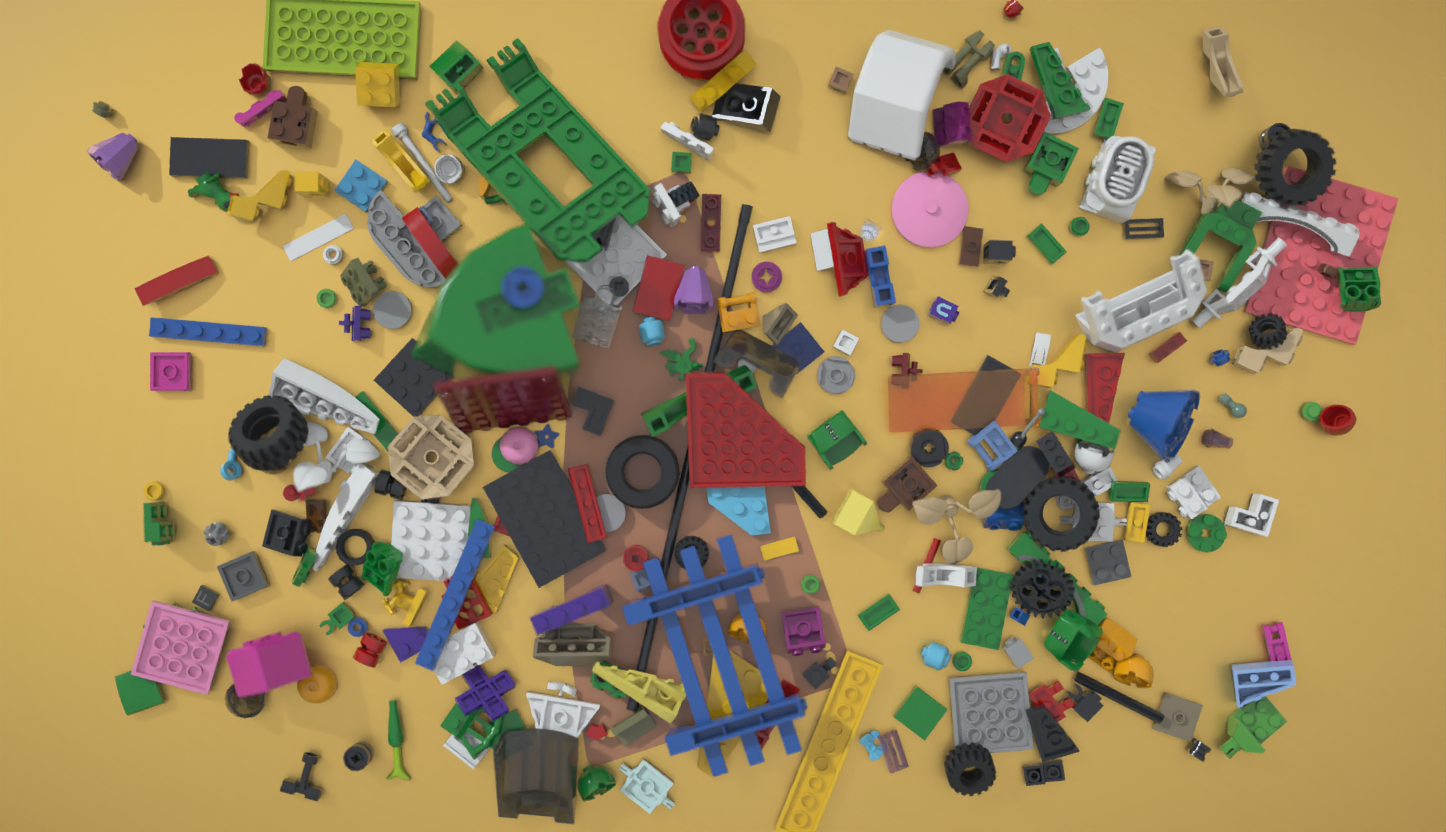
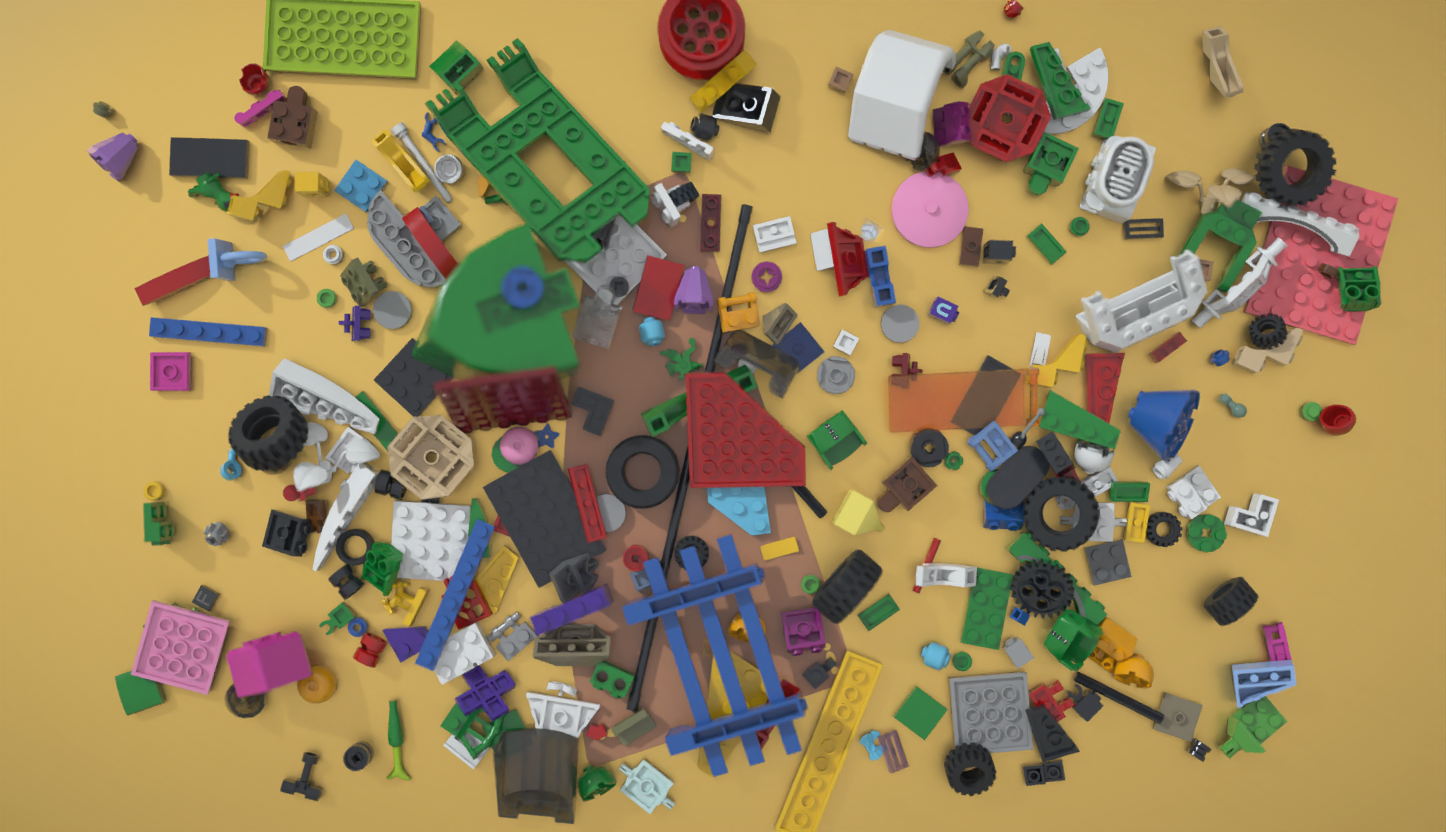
dark grey plate [217,551,269,602] -> none
green wing [291,545,317,587] -> none
yellow brick [355,62,400,107] -> none
light yellow wedge [592,662,686,723] -> none
tan plant [913,489,1001,564] -> none
cone [1202,429,1233,449] -> none
none -> light blue tile [208,238,267,281]
none -> light grey plate [487,611,537,661]
none -> dark grey plate [549,553,598,603]
none -> black tyre [812,549,883,624]
none -> black tyre [1204,577,1259,626]

